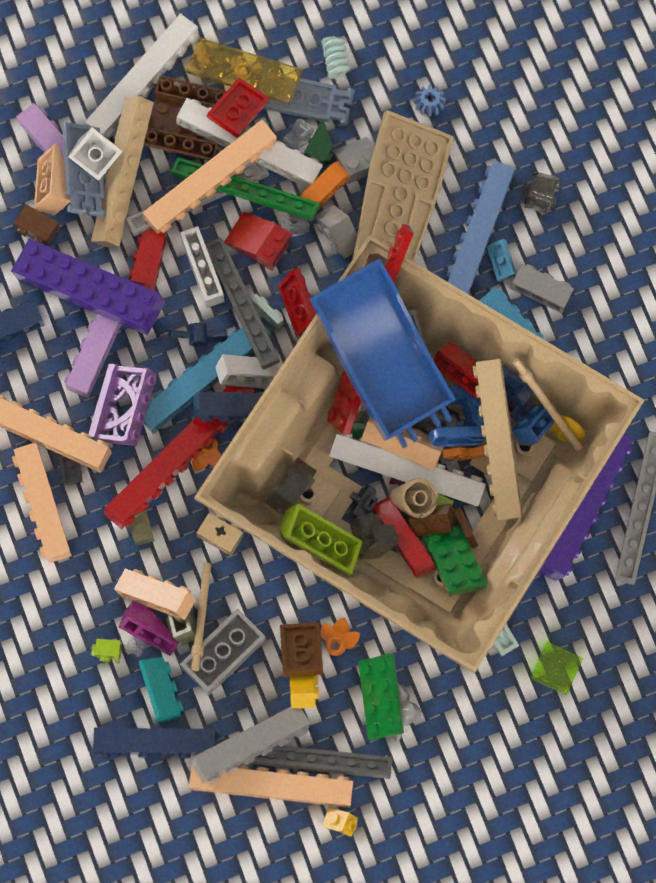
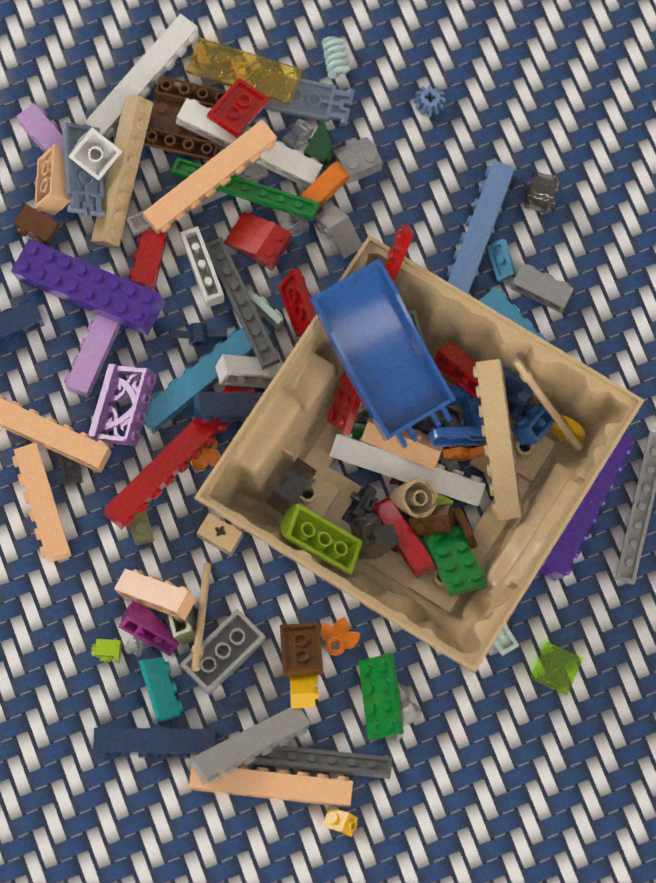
tan wing [353,110,454,262] -> none

